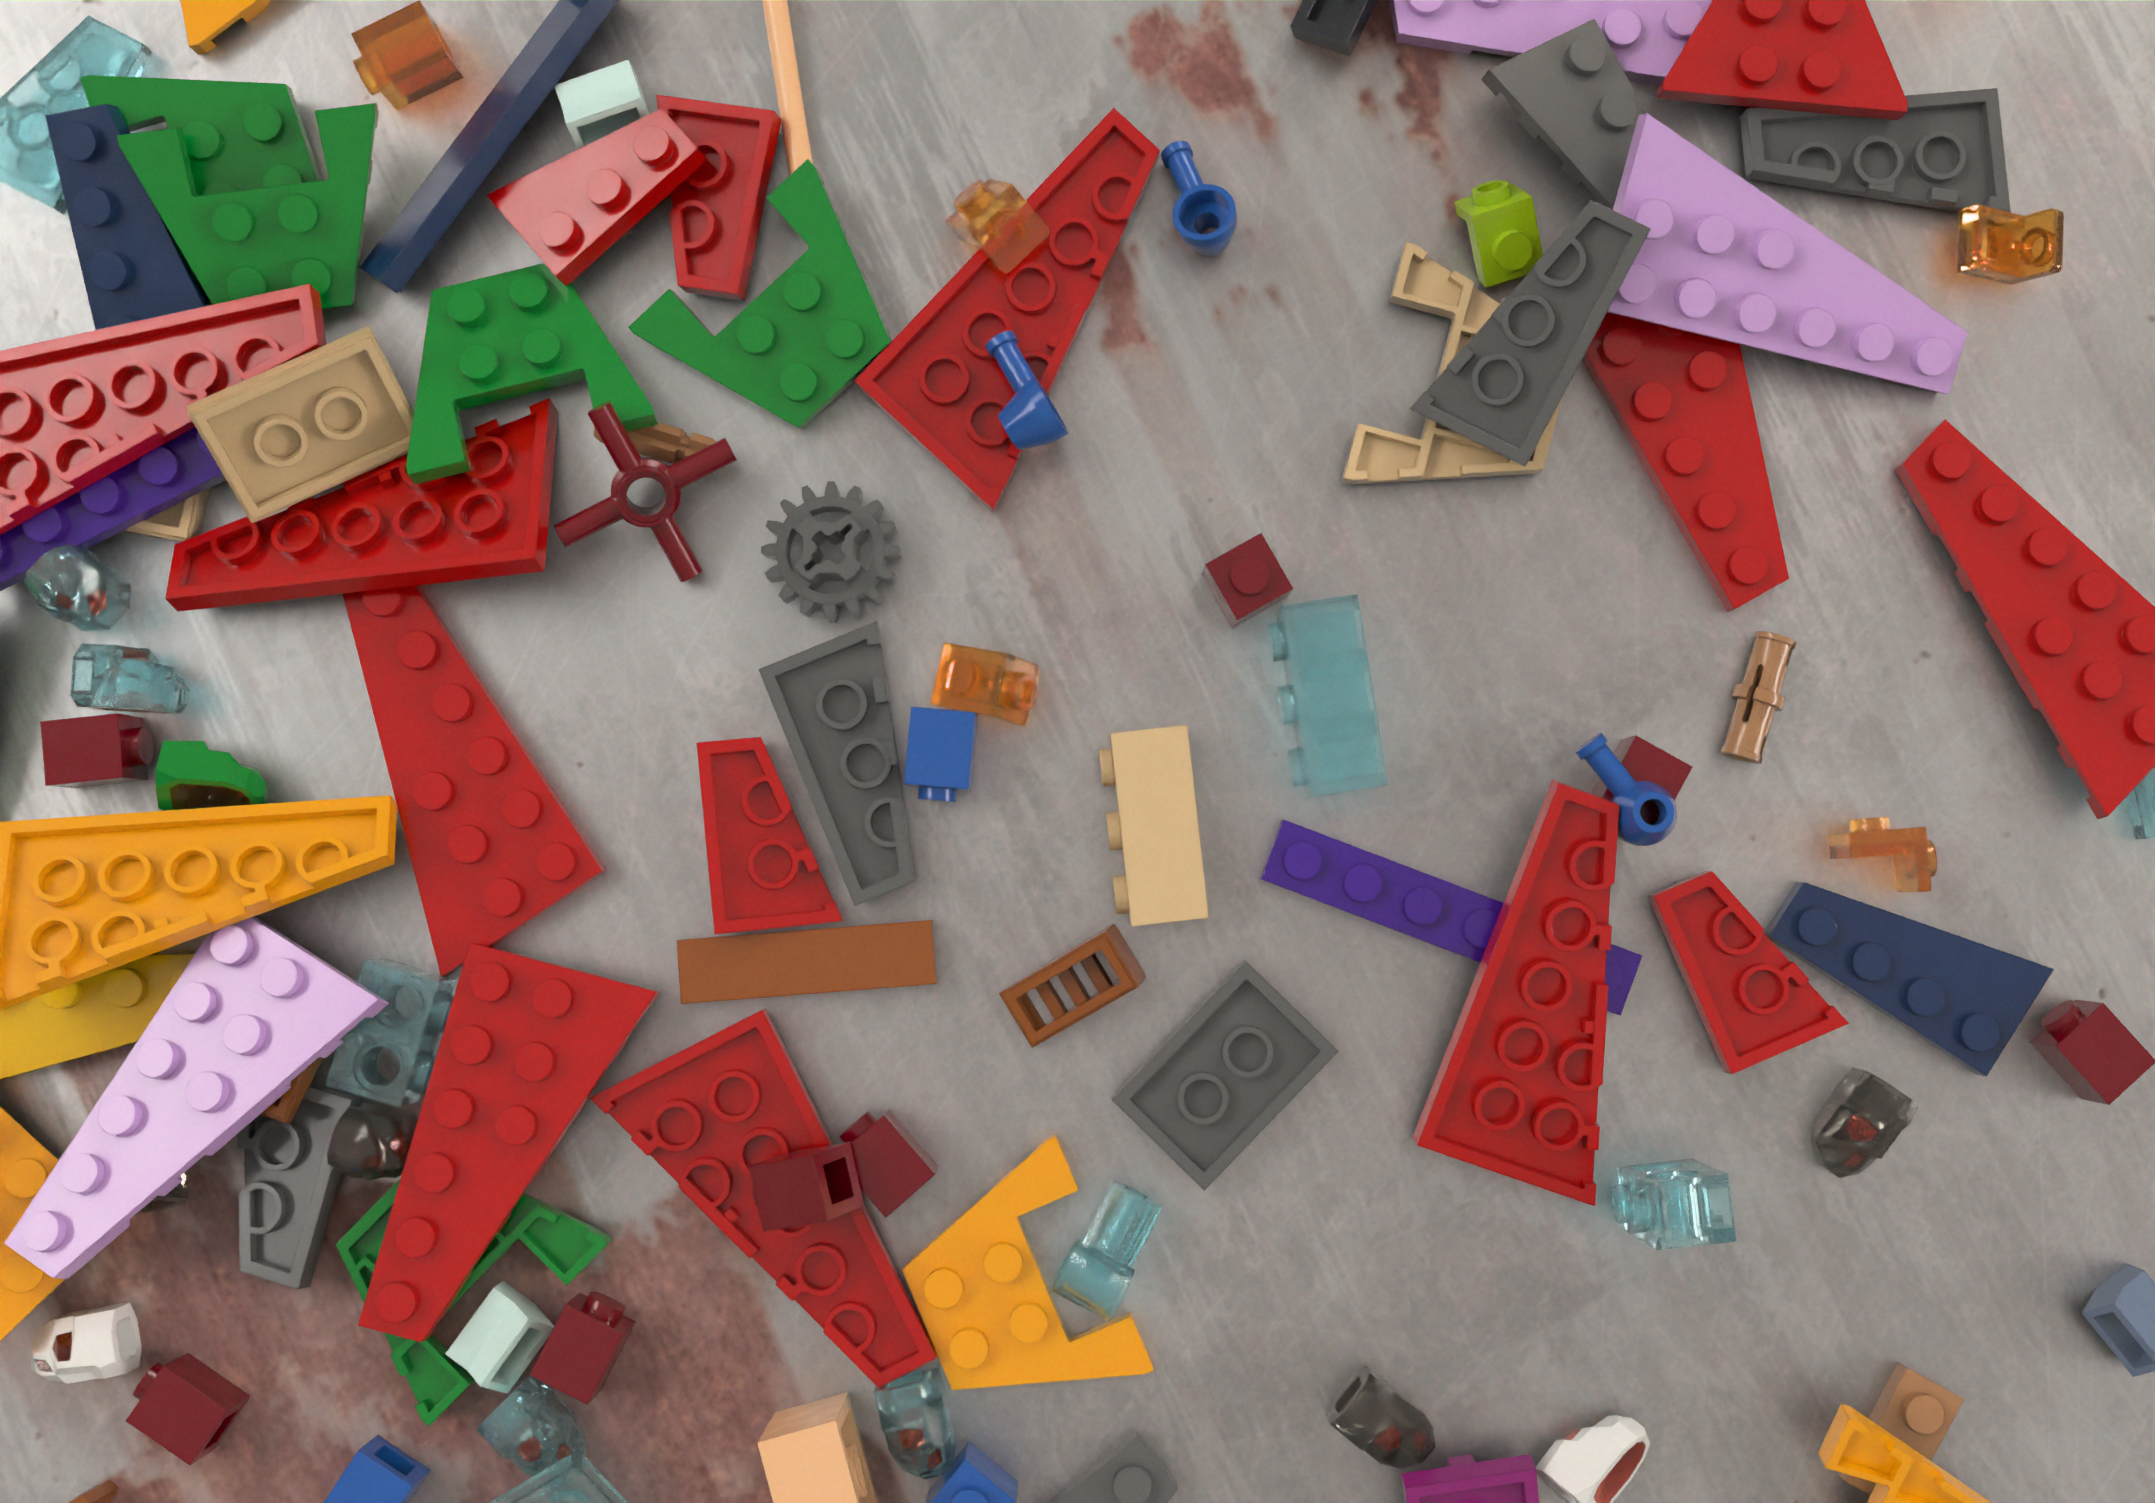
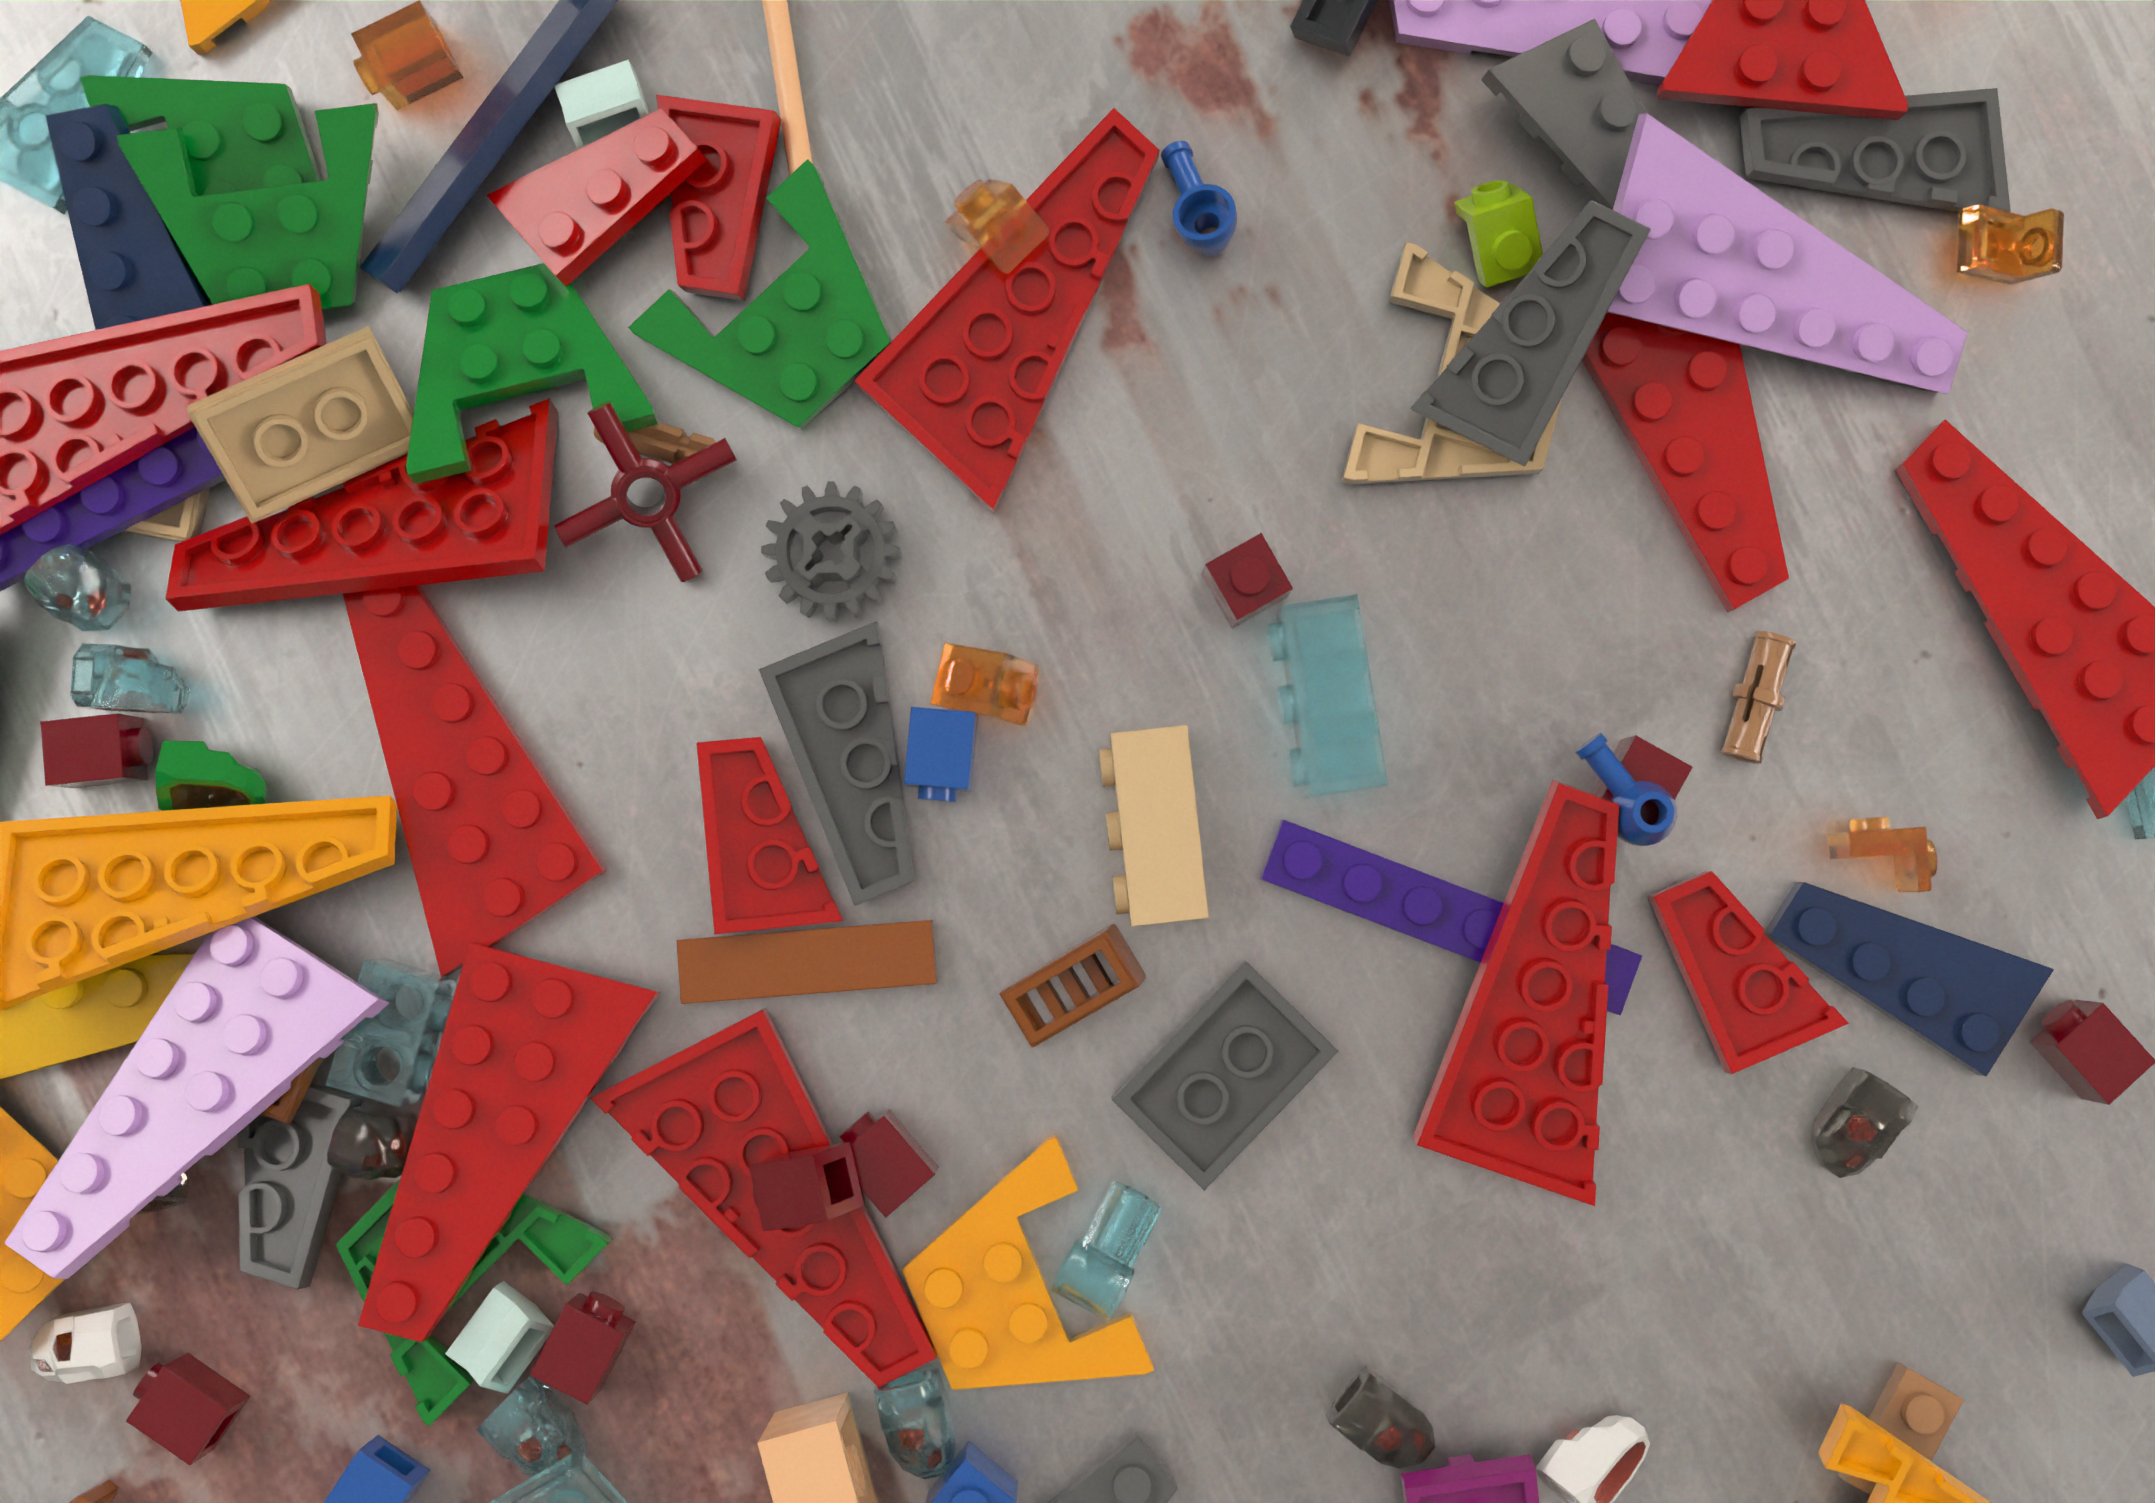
blue bar [985,331,1069,450] -> none
clear light blue brick [1611,1158,1737,1250] -> none

